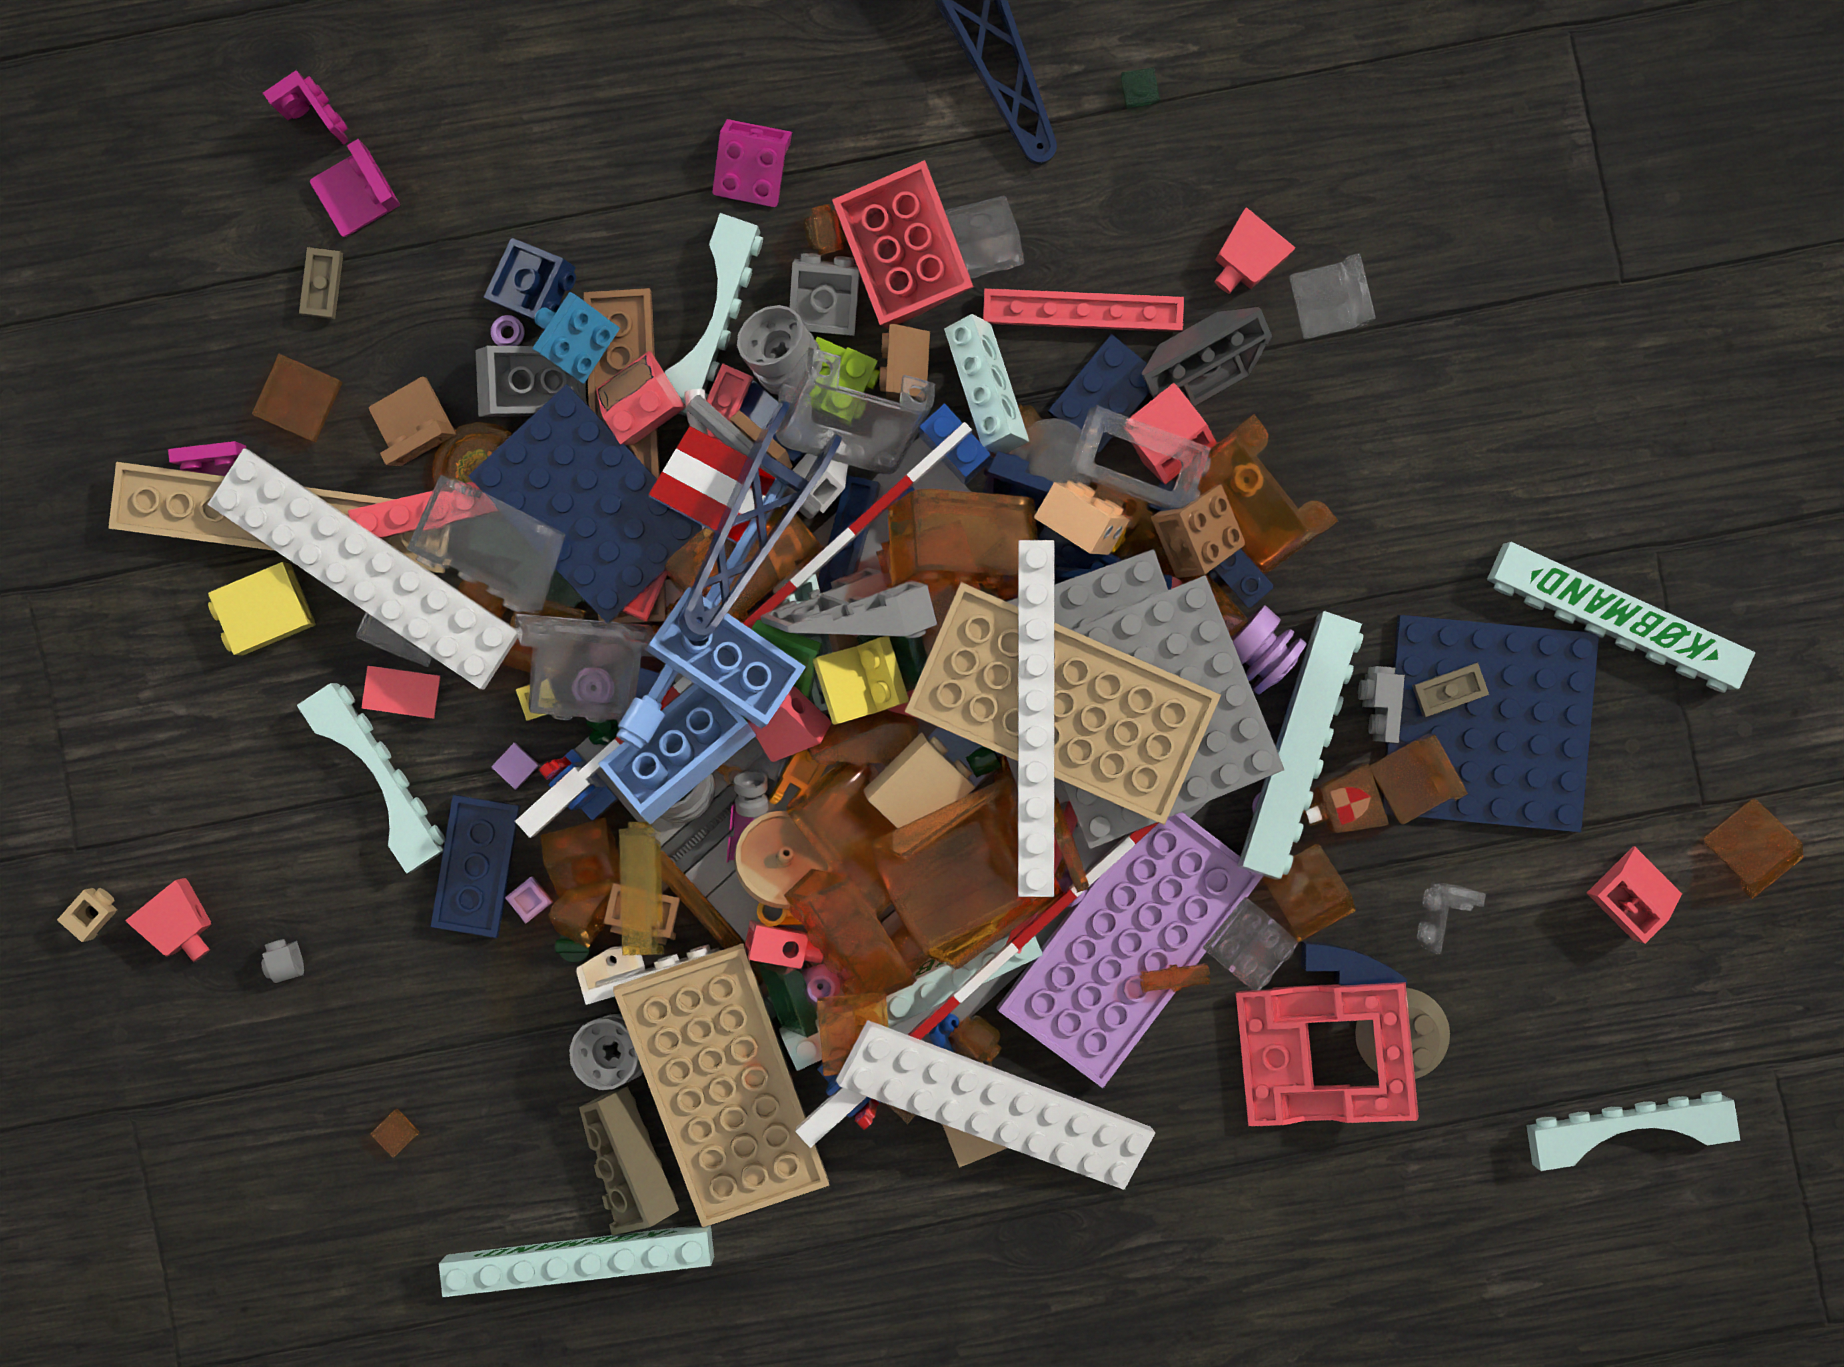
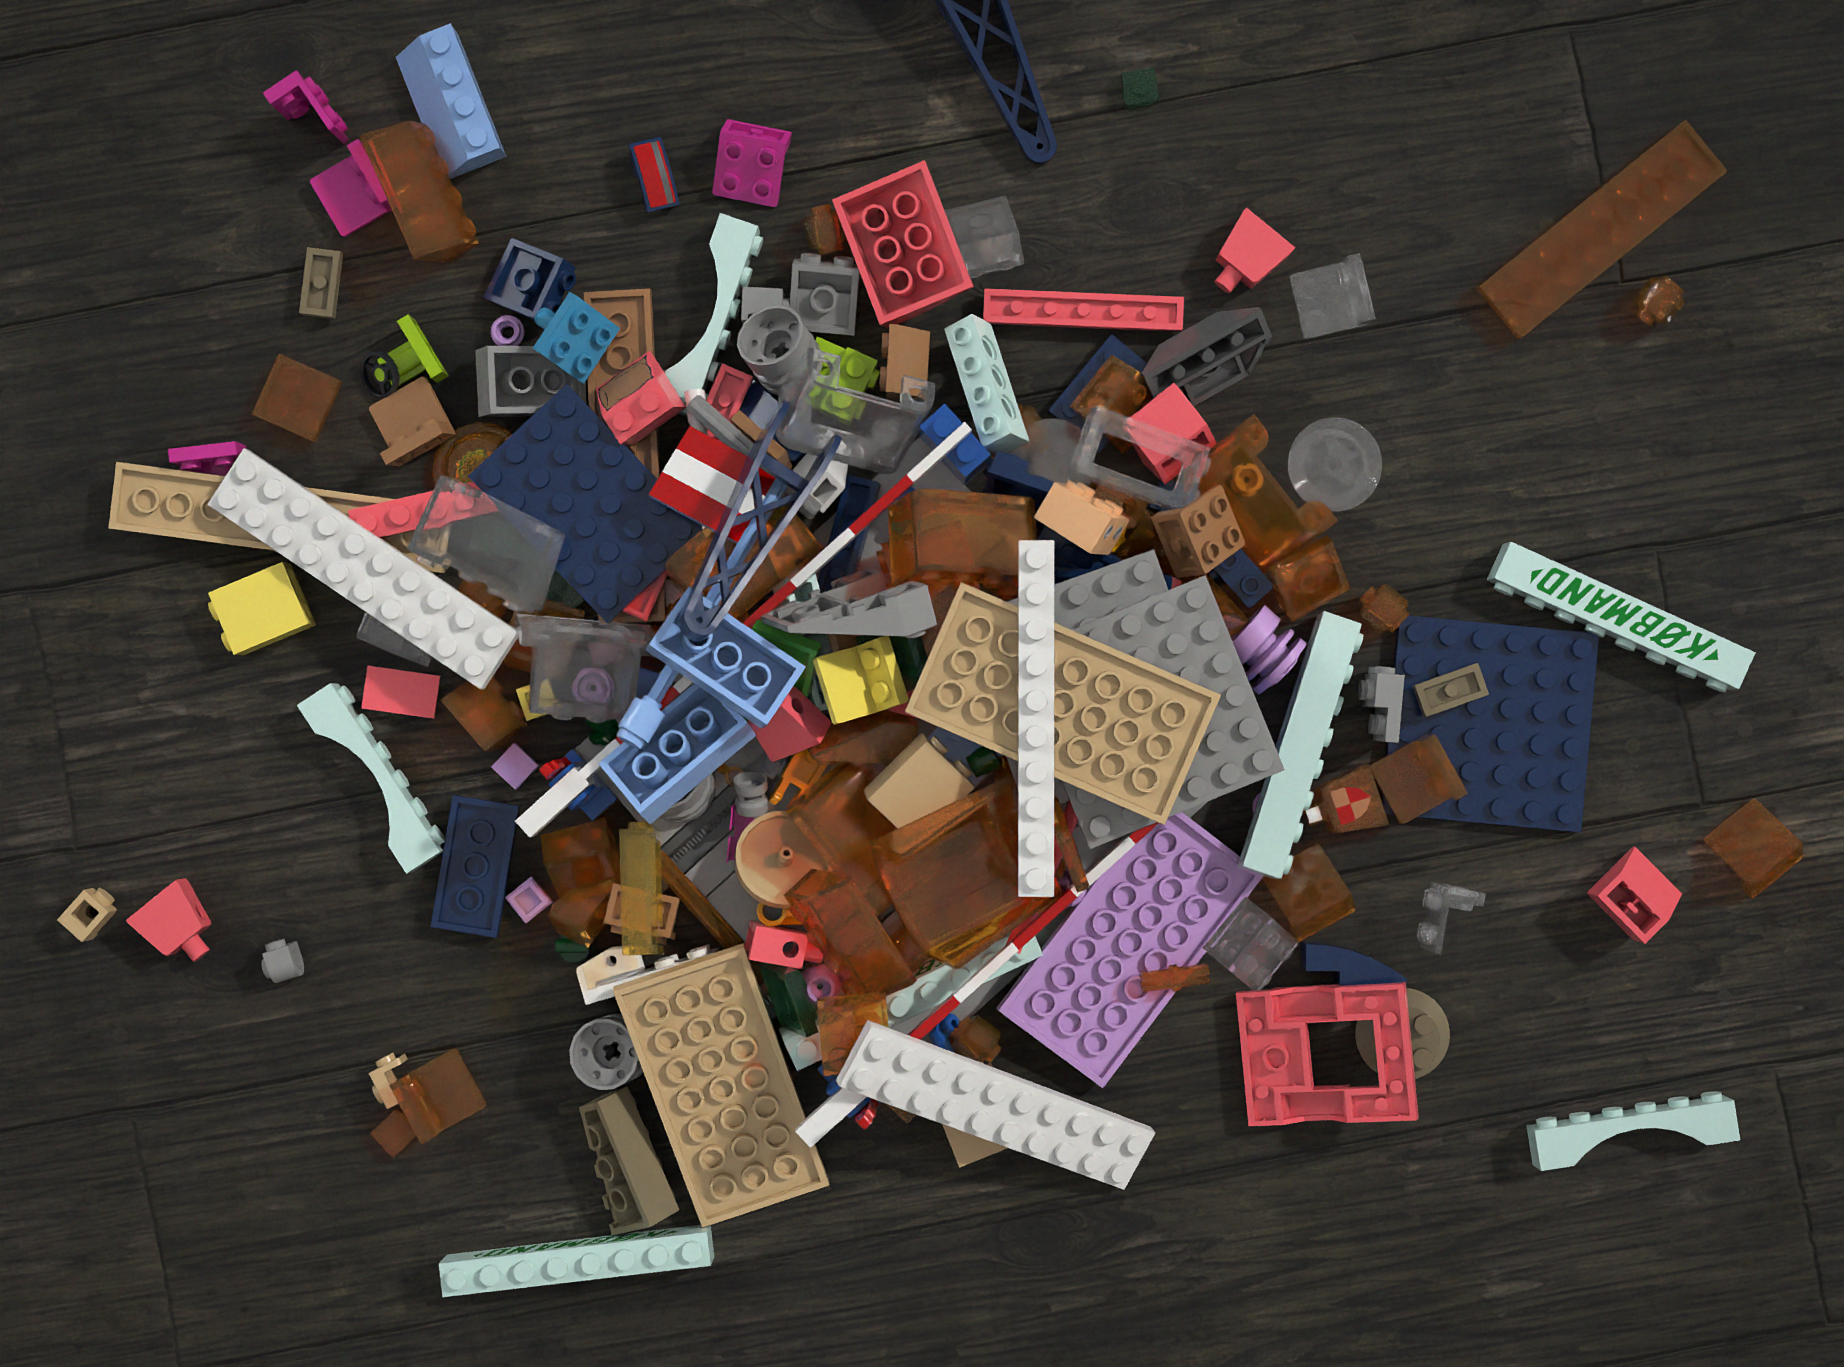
none -> clear orange slope [359,121,479,262]
none -> lime piece [360,314,448,398]
none -> tan bracket [369,1053,408,1109]
none -> clear orange bracket [389,1048,487,1145]
none -> light blue slope [396,23,506,181]
none -> clear orange slope [441,677,527,752]
none -> slope [628,136,680,212]
none -> light grey brick [741,287,790,324]
none -> clear orange bracket [1070,354,1153,454]
none -> clear orange plate [1268,535,1350,622]
none -> clear piece [1288,417,1382,512]
none -> clear orange head [1359,584,1410,633]
none -> clear orange plate [1476,120,1727,340]
none -> clear orange head [1633,275,1685,326]

